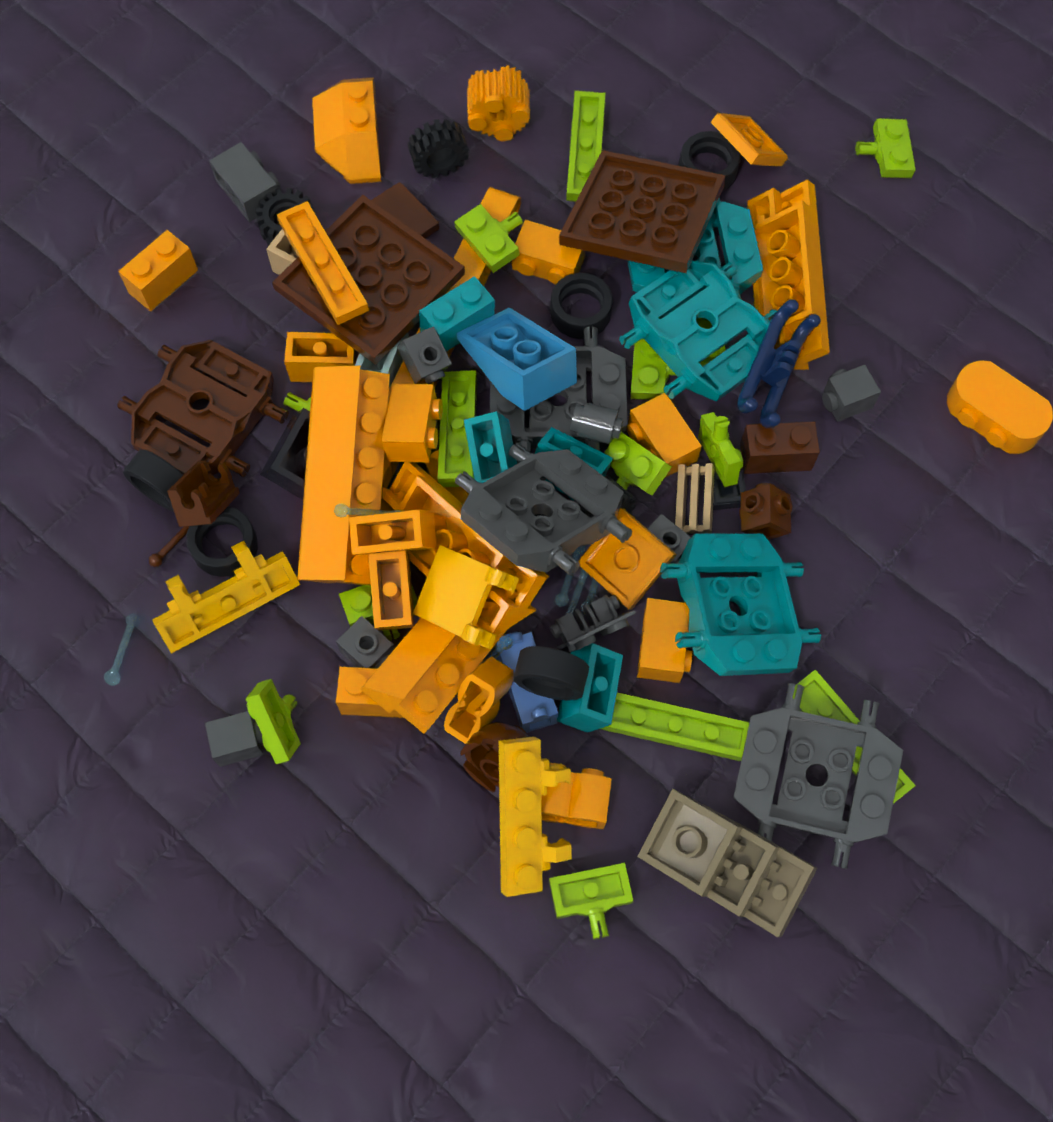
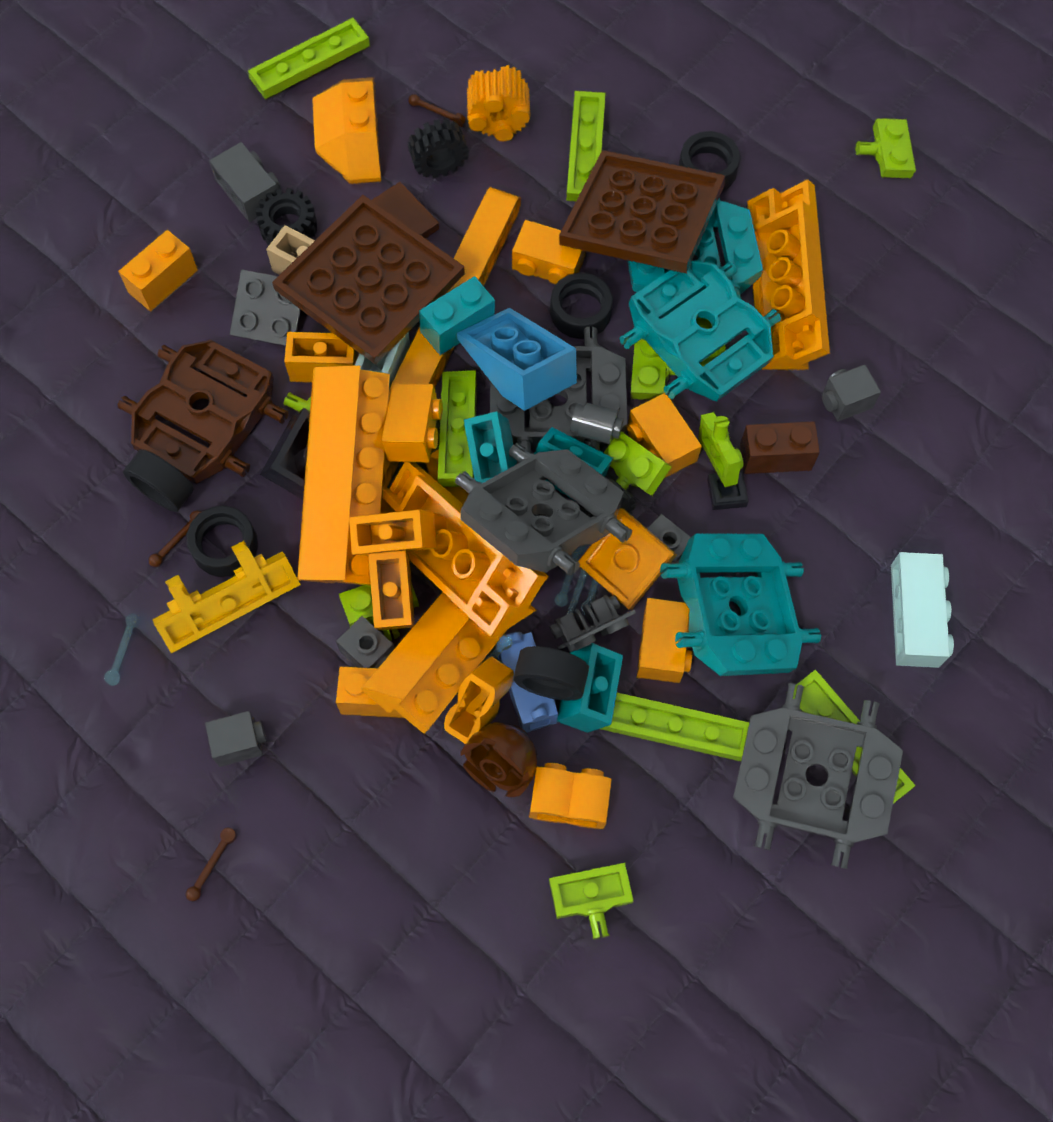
reddish brown hinge [167,460,240,527] -> none
lime plate [245,679,301,764] -> none
light orange plate [277,201,369,325] -> none
clear light blue hinge [334,503,402,518] -> none
dark grey brick [397,326,452,384] -> none
yellow flag [412,545,519,649] -> none
lime plate [454,204,523,273] -> none
yellow hinge [499,737,572,897] -> none
dark tan slope [637,789,818,937] -> none
tan tile [675,463,715,534] -> none
light orange plate [711,113,788,166] -> none
dark blue piece [737,299,821,428] -> none
reddish brown brick [739,483,792,540] -> none
light orange brick [947,361,1053,454] -> none
none -> reddish brown hinge [186,827,236,901]
none -> dark grey hinge [230,269,301,346]
none -> lime plate [248,18,370,99]
none -> reddish brown hinge [408,94,466,127]
none -> light aqua brick [891,552,954,668]

